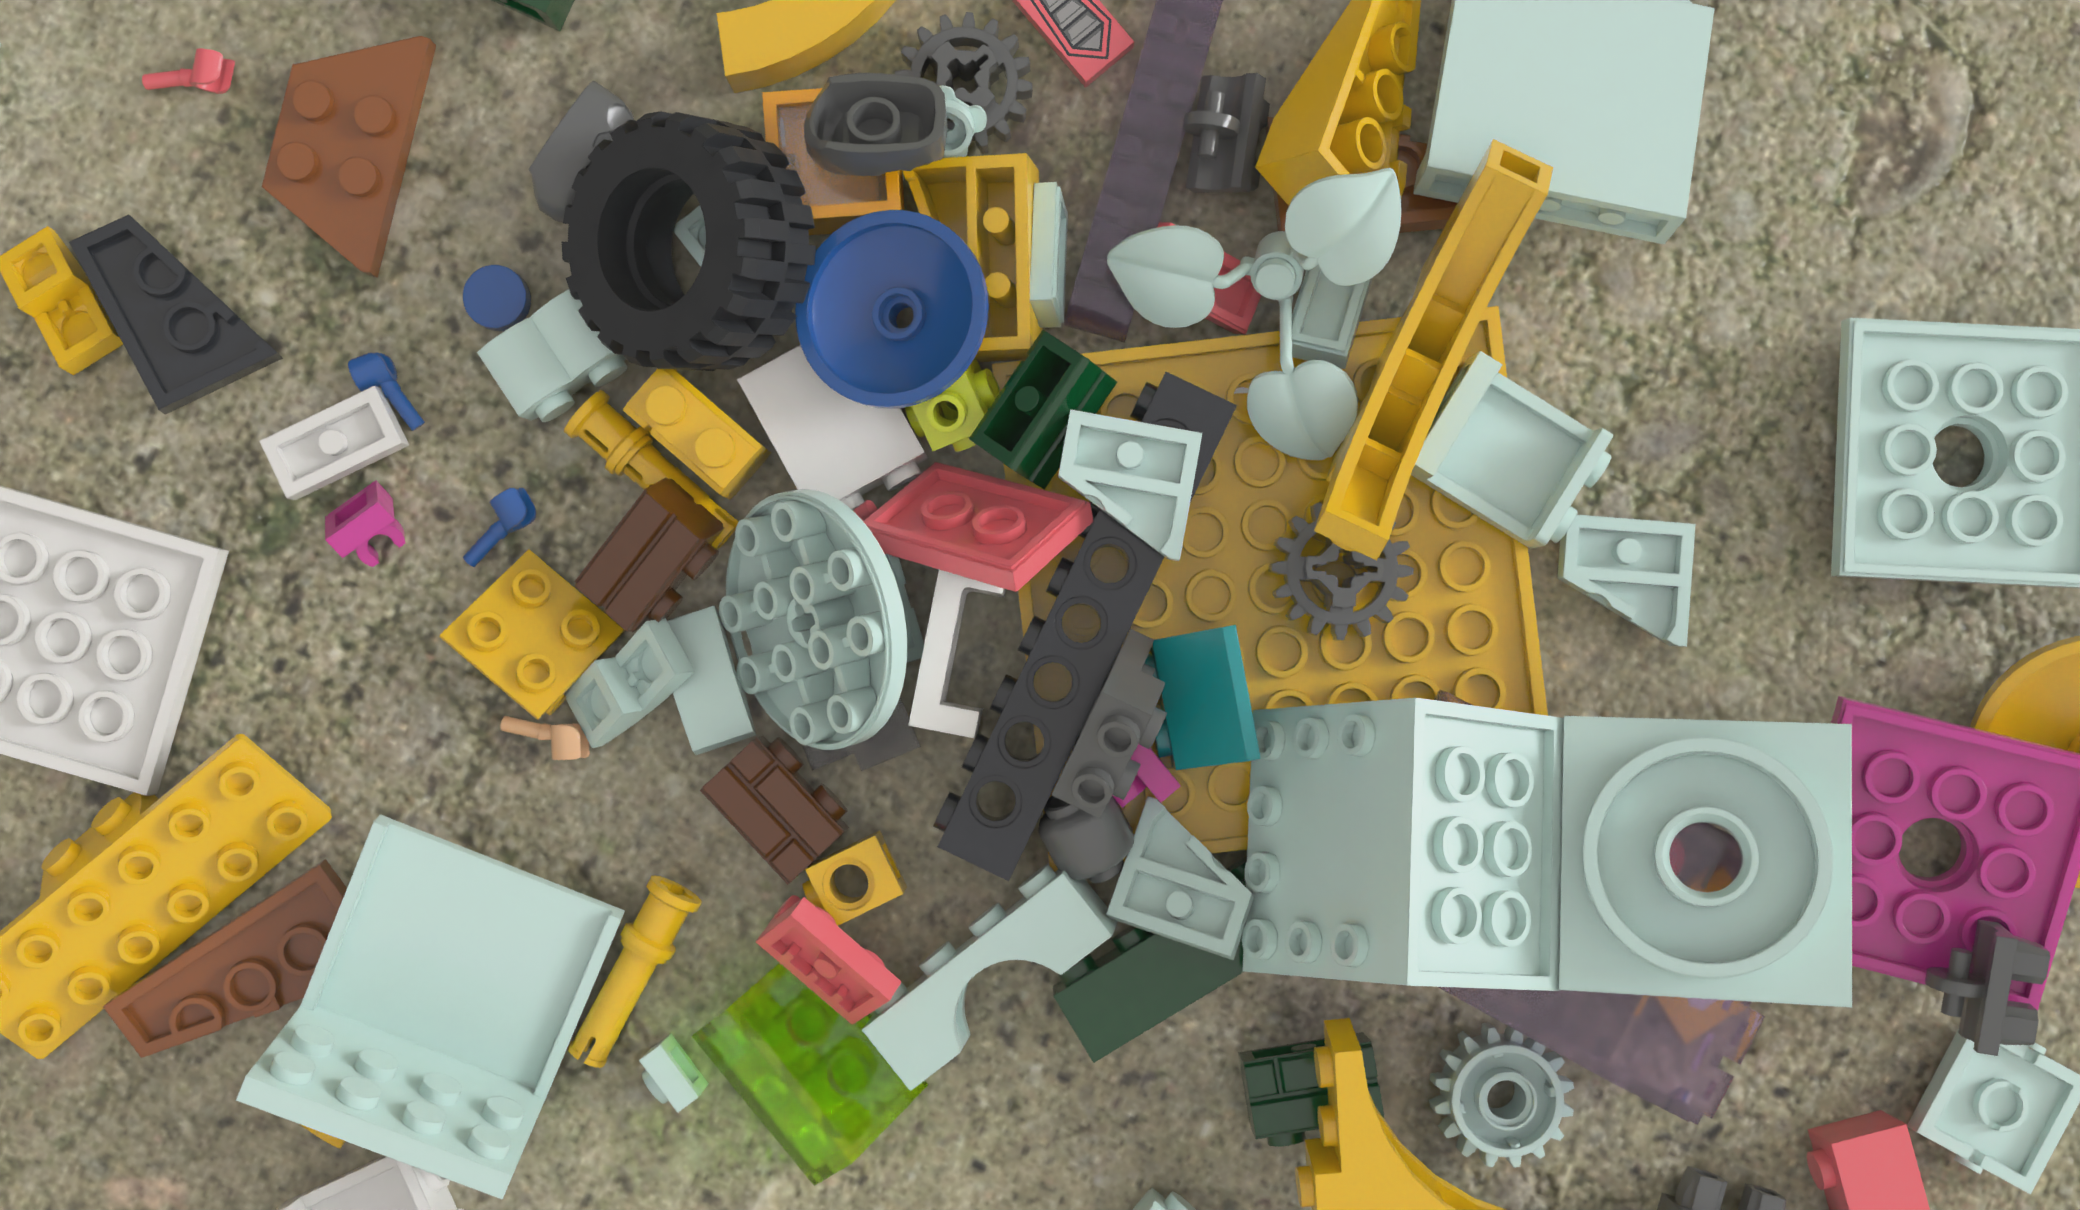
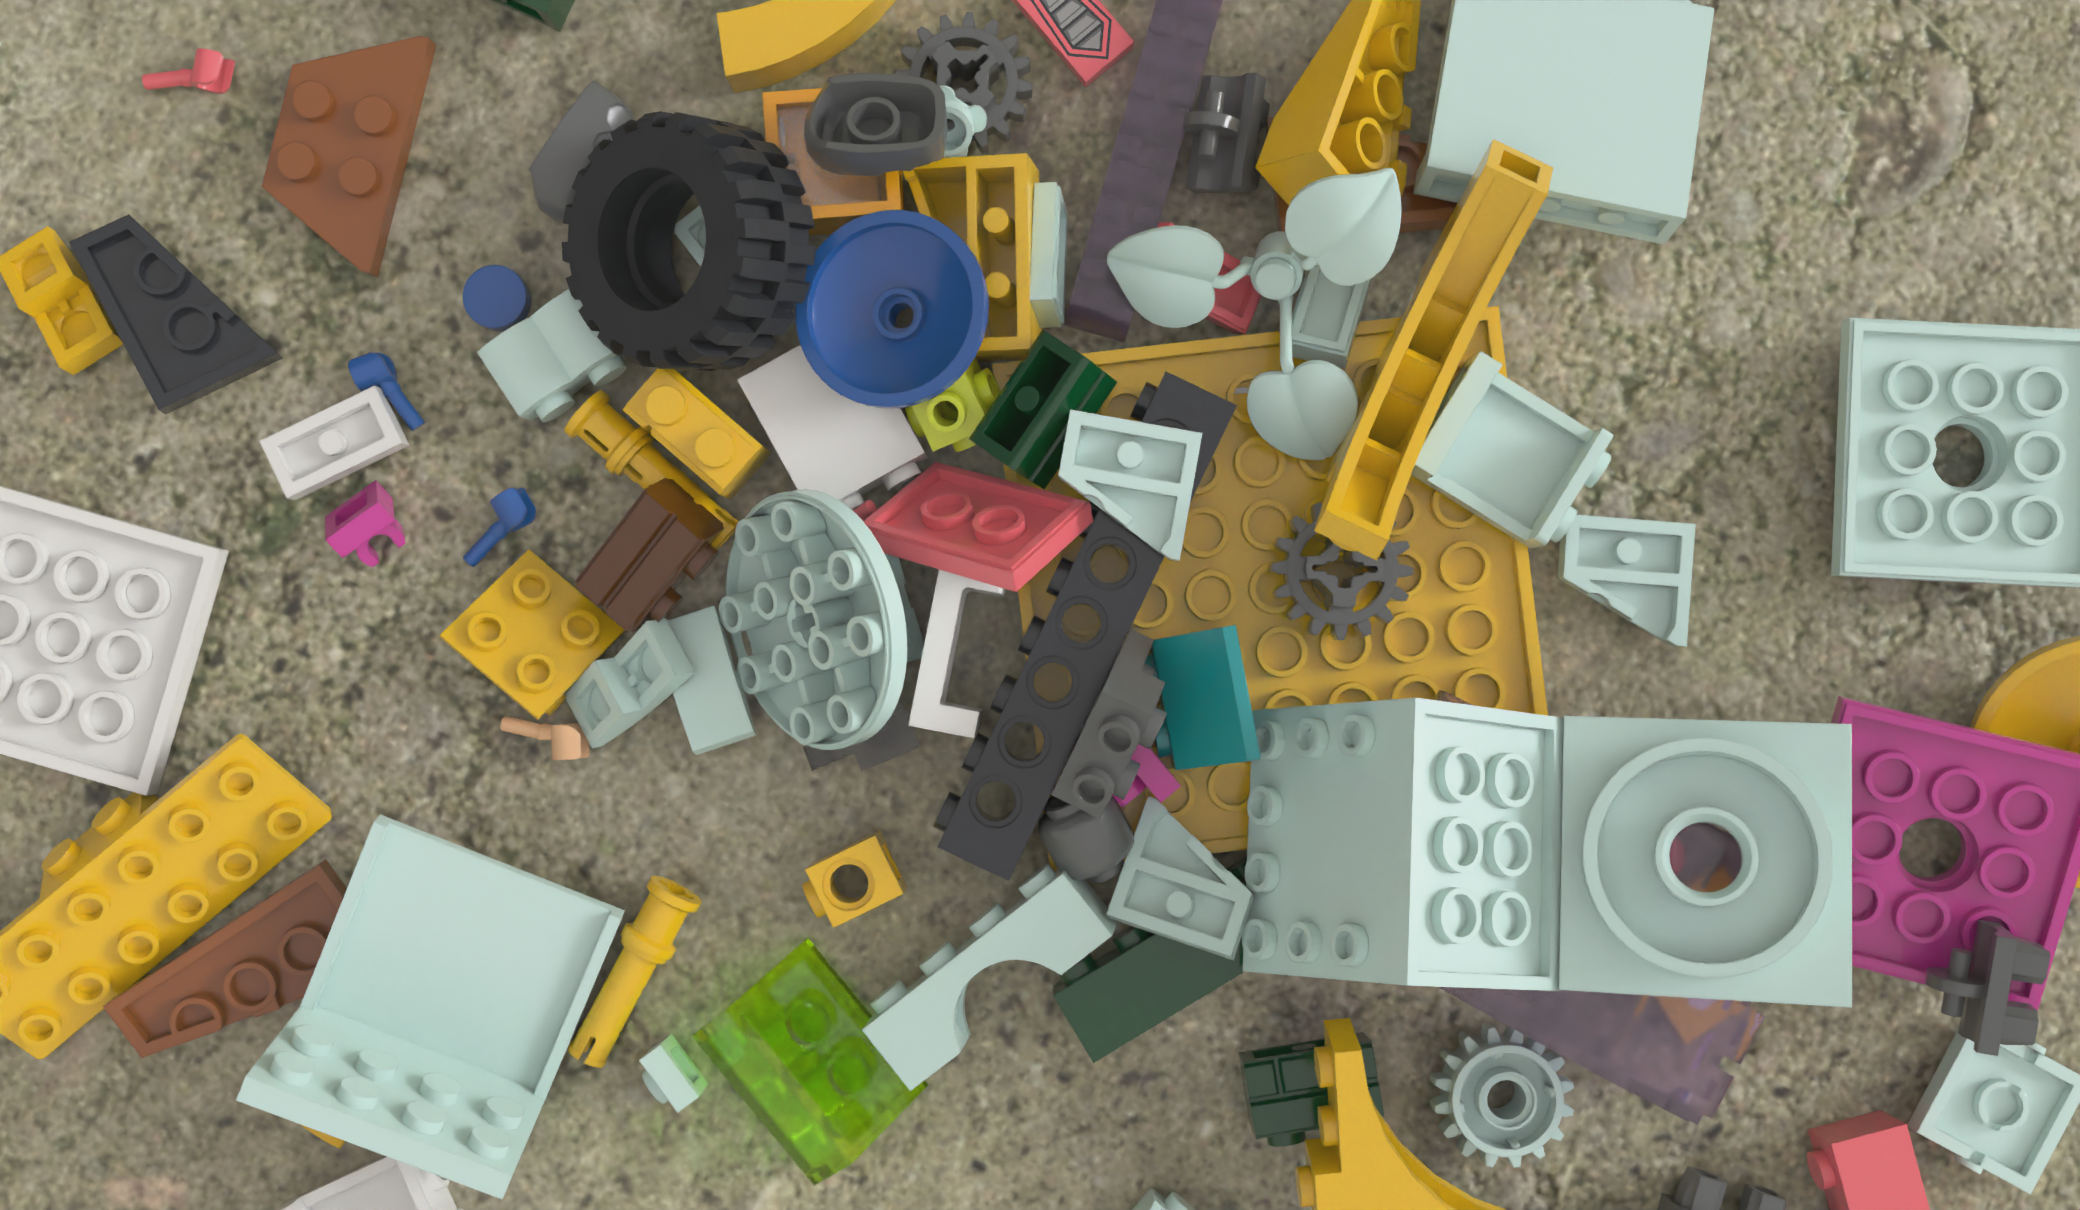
reddish brown brick [700,736,849,885] -> none
coral bracket [756,895,902,1025] -> none

